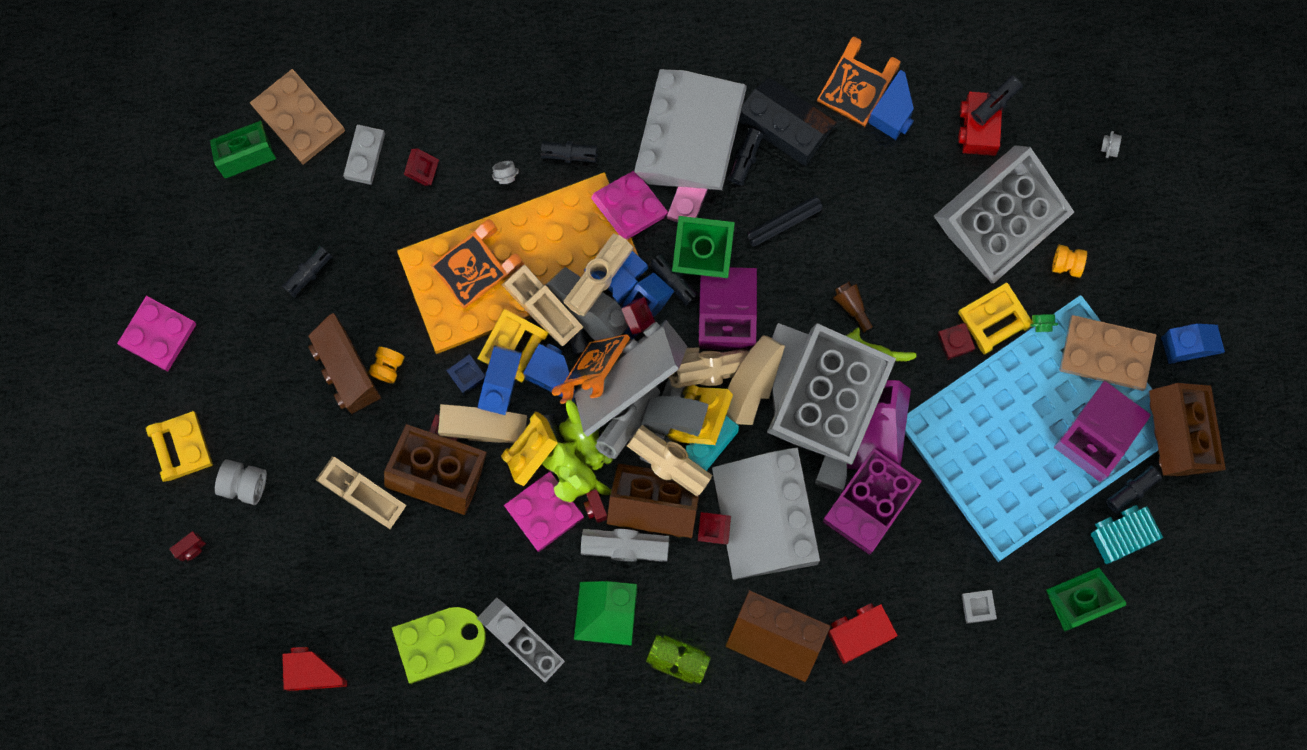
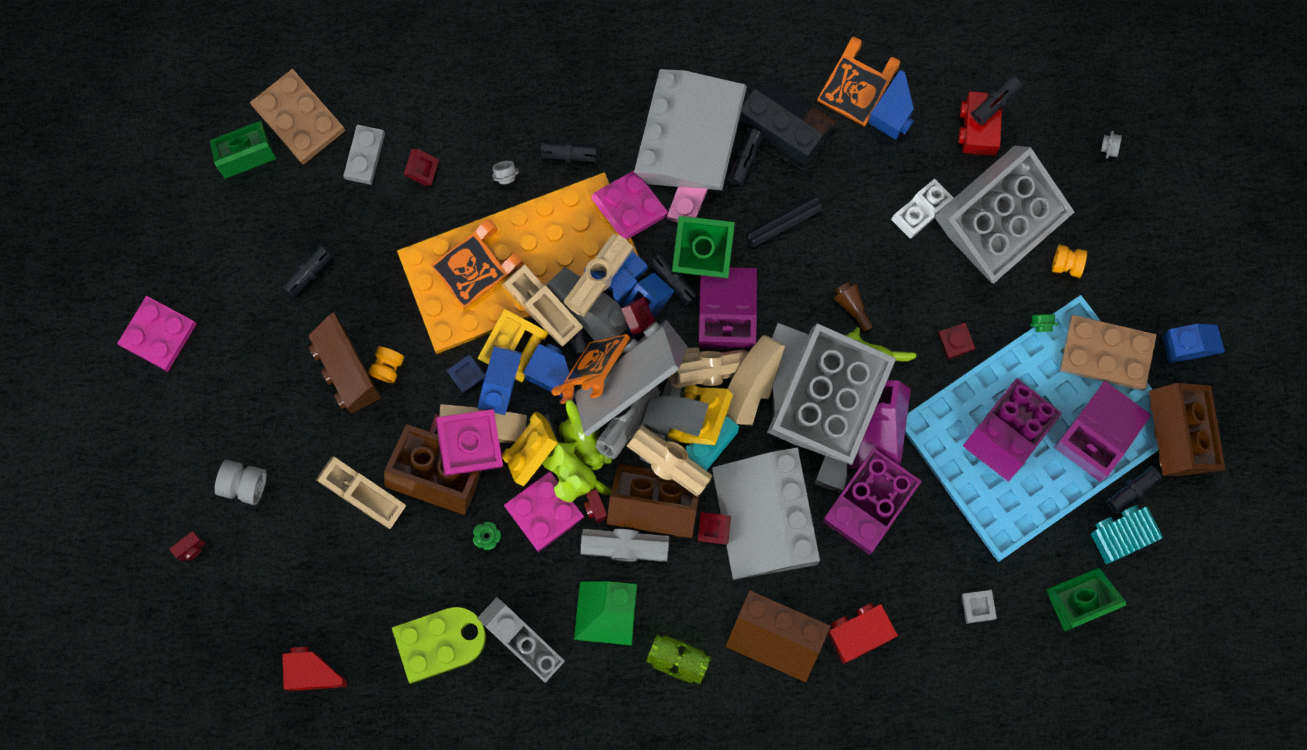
yellow plate [146,411,213,482] -> none
yellow plate [958,283,1032,355] -> none
none -> dark pink plate [435,409,503,476]
none -> green plate [473,522,501,550]
none -> white slope [891,179,954,239]
none -> magenta slope [963,378,1062,482]

